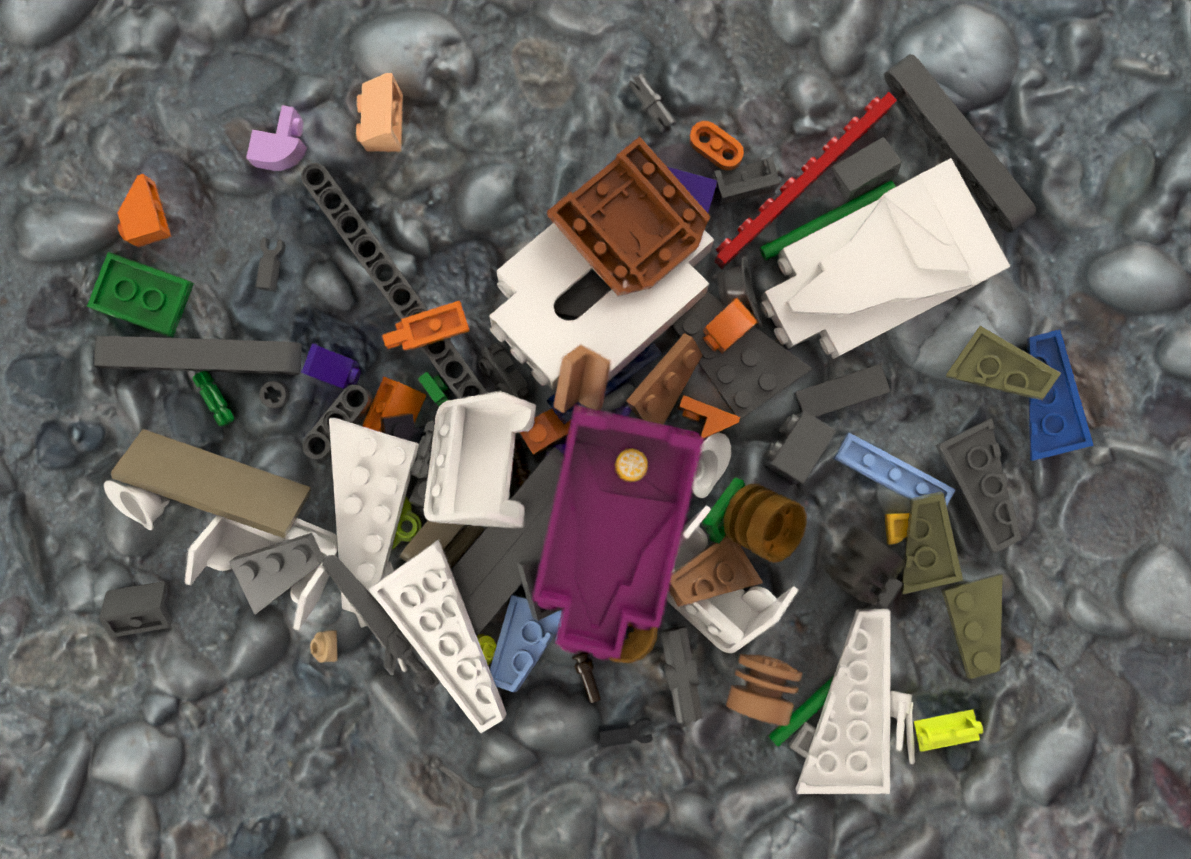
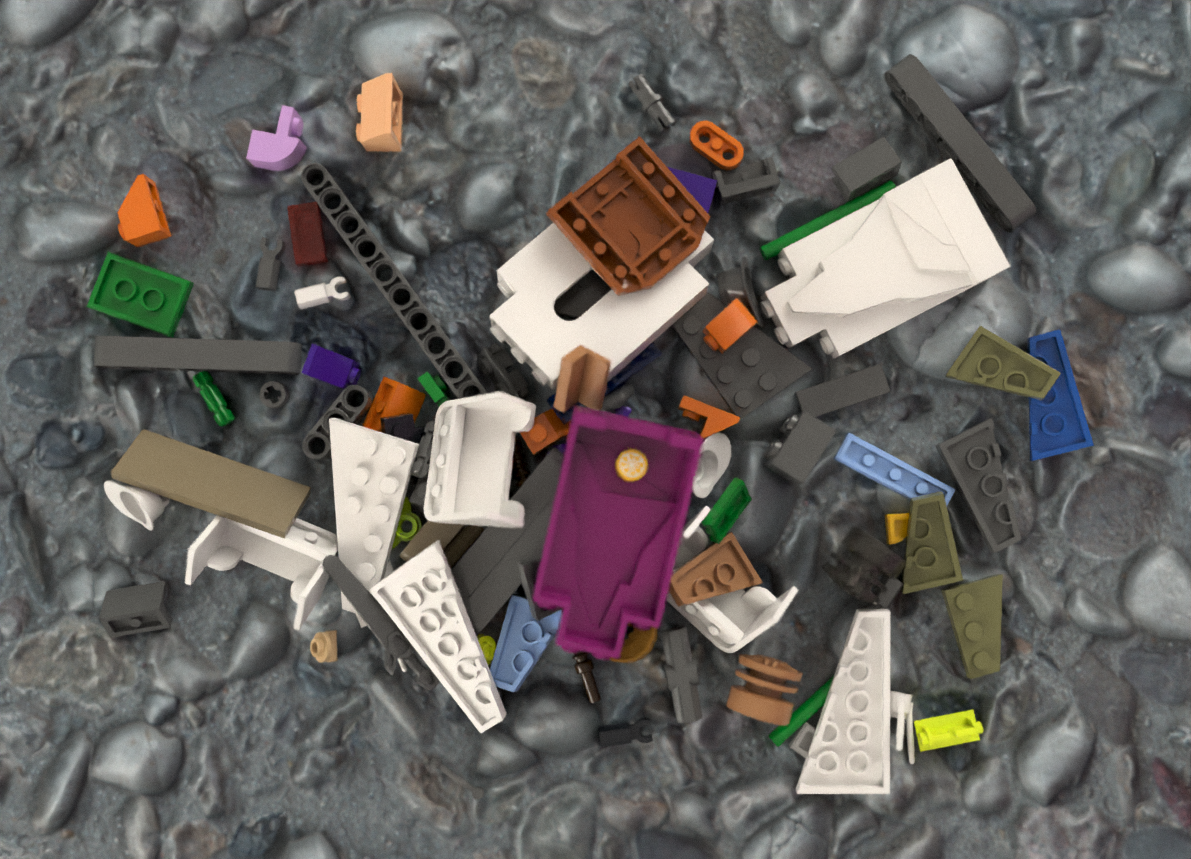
wing [229,533,324,615] -> none
orange hinge [382,301,470,351] -> none
medium nougat wing [626,333,703,425] -> none
red plate [714,92,897,269] -> none
pearl gold wheel [724,483,807,563] -> none
none -> clear red plate [287,202,328,266]
none -> white bar [295,276,351,309]

